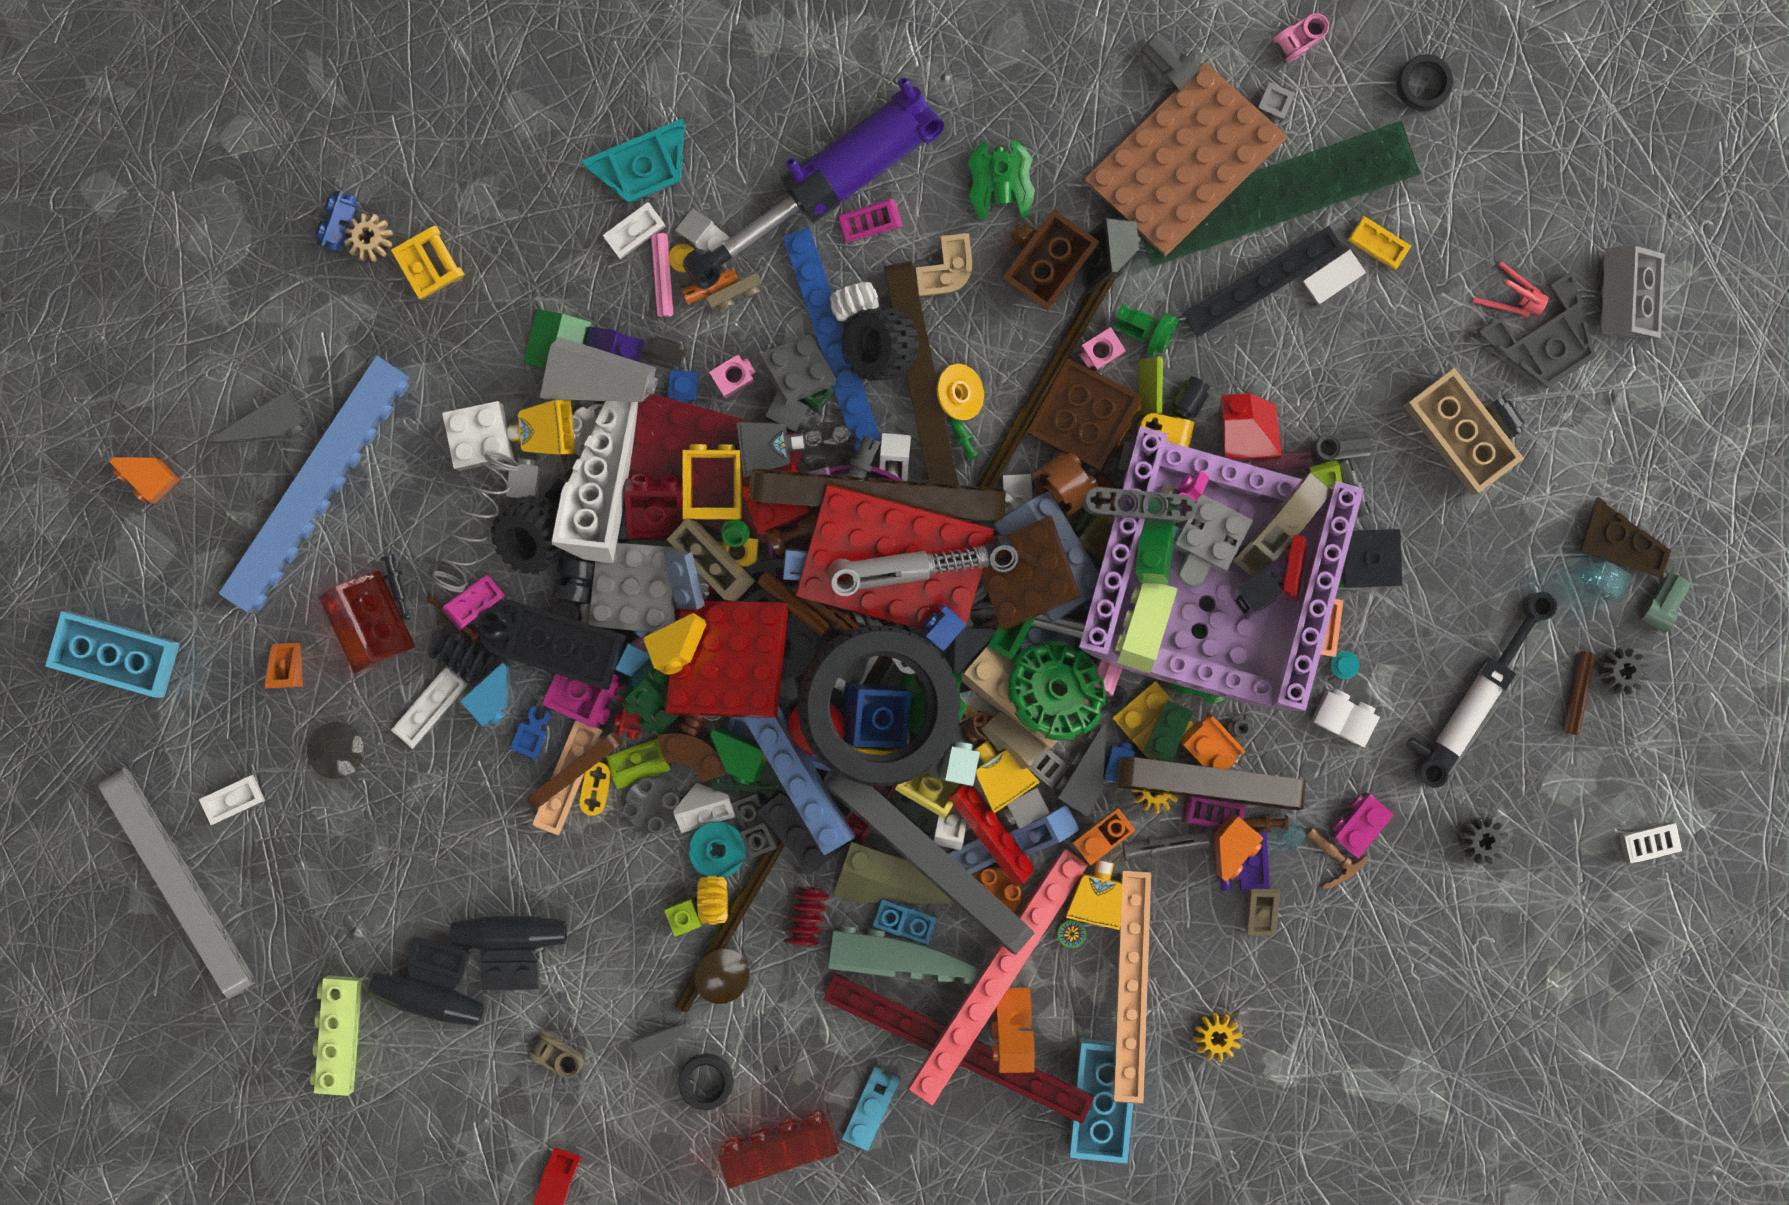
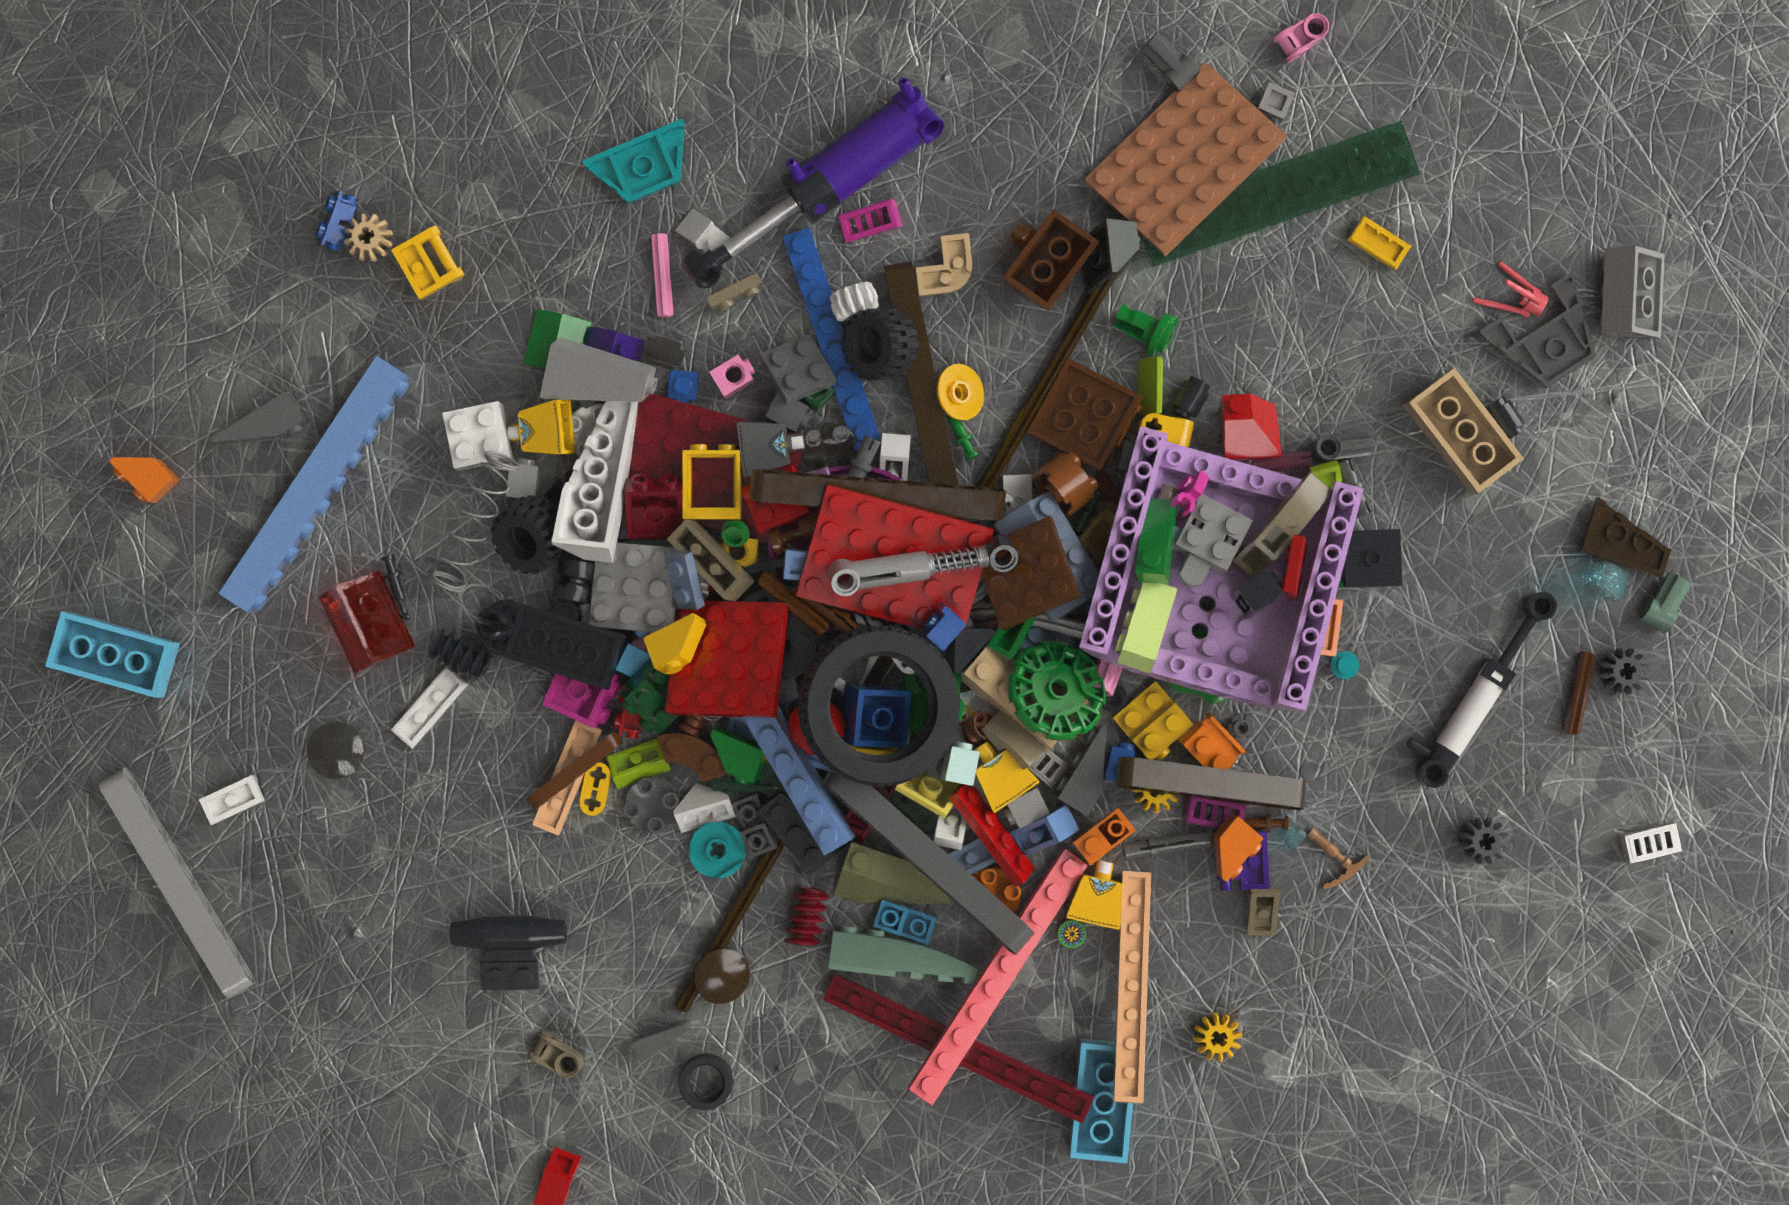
orange slope [265,643,303,688] -> none
yellowish green brick [310,975,363,1096] -> none
black plate [368,936,485,1026] -> none
reddish brown piece [427,594,480,643] -> none
dark pink plate [442,574,505,631] -> none
dark azure slope [460,663,510,727] -> none
blue plate [510,706,551,759] -> none
white plate [603,202,666,260] -> none
lime brick [664,897,704,937] -> none
yellow plate [669,244,694,273] -> none
orange pin [681,267,739,306] -> none
yellow gear [697,876,728,925] -> none
clear red brick [718,1109,840,1189] -> none
medium azure plate [842,1066,900,1151] -> none
green piece [967,140,1035,221] -> none
orange arch [991,988,1035,1073] -> none
bright pink brick [1079,327,1126,372] -> none
dark grey beam [1082,487,1196,523] -> none
dark green plate [1143,700,1194,762] -> none
black plate [1183,225,1344,338] -> none
white tile [1302,250,1366,305] -> none
white brick [1311,689,1380,748] -> none
dark pink bracket [1331,793,1394,859] -> none
black tyre [1396,54,1454,112] -> none

